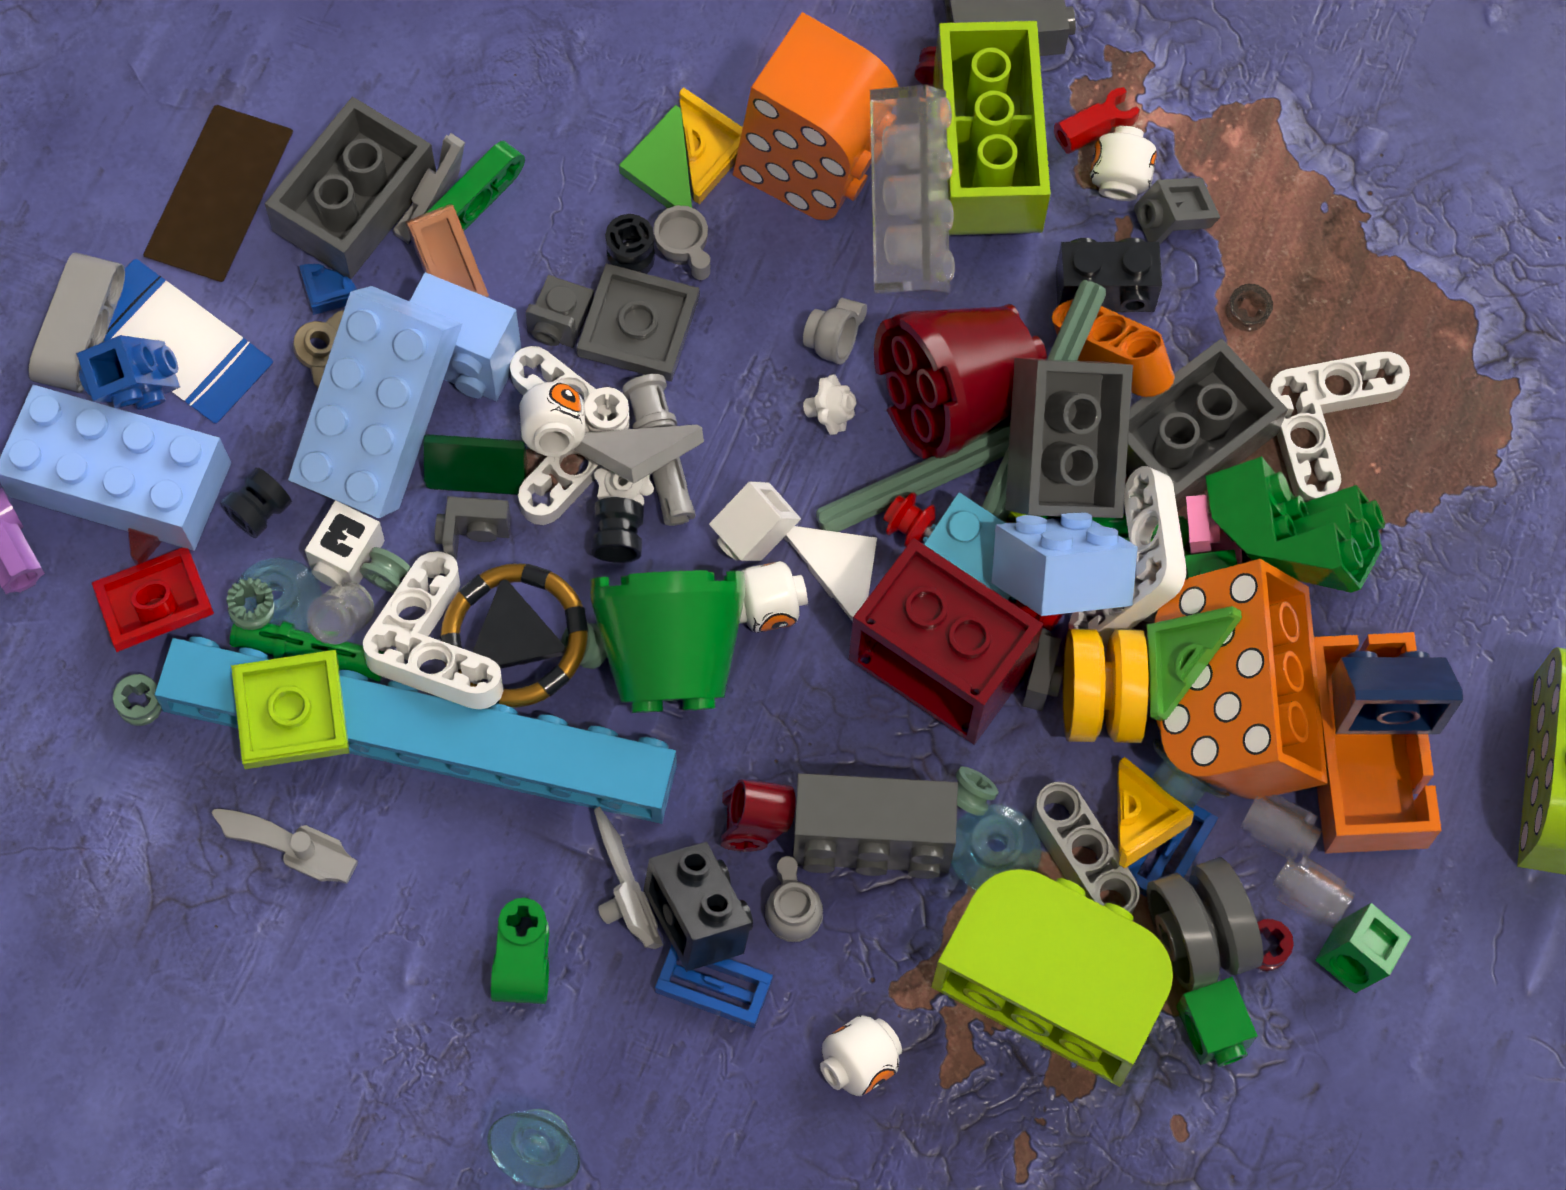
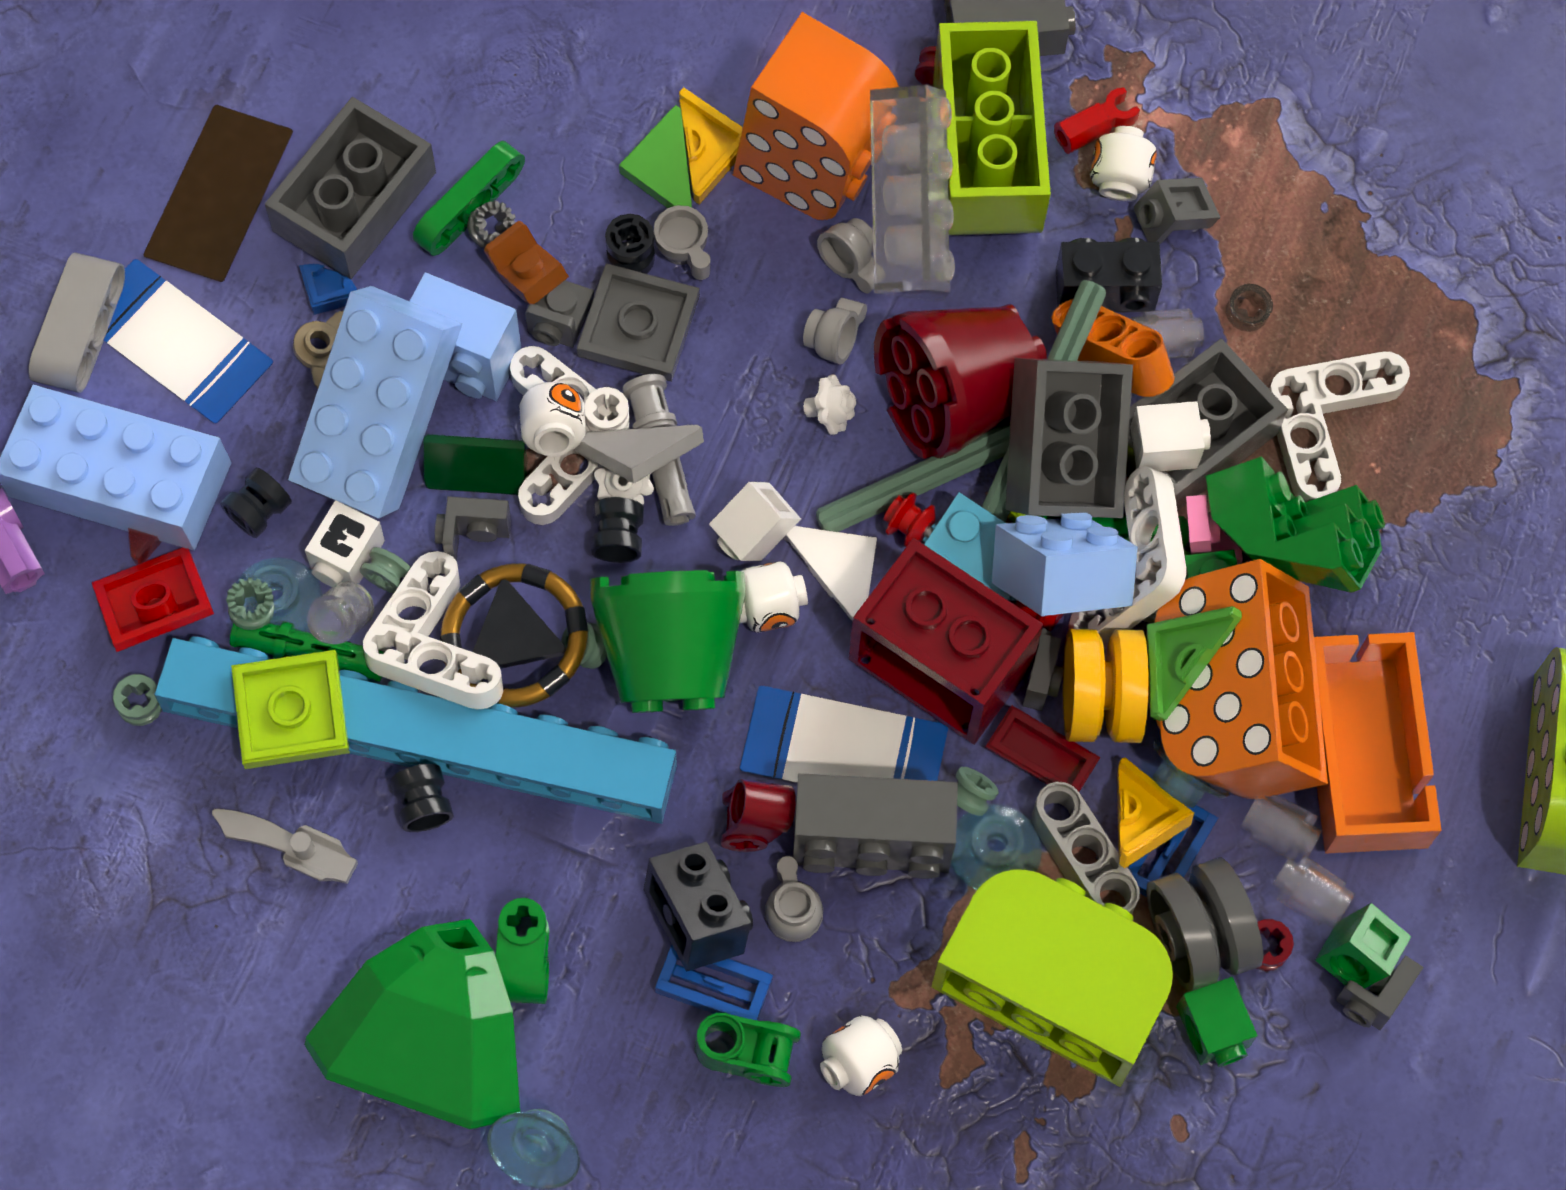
blue brick [76,335,181,410] -> none
light grey tile [393,133,465,244] -> none
nougat tile [405,204,489,297] -> none
light grey piece [594,806,663,949] -> none
dark blue slope [1331,651,1463,734] -> none
none -> green brick [304,919,520,1129]
none -> black wheel [390,764,454,832]
none -> dark grey bush [467,201,516,248]
none -> dark orange bracket [484,221,569,305]
none -> green piece [695,1013,801,1087]
none -> sticker [740,686,948,783]
none -> light grey piece [817,218,887,294]
none -> dark red tile [985,705,1100,792]
none -> white brick [1130,401,1211,471]
none -> clear brick [1131,308,1204,359]
none -> dark grey bracket [1336,955,1424,1030]

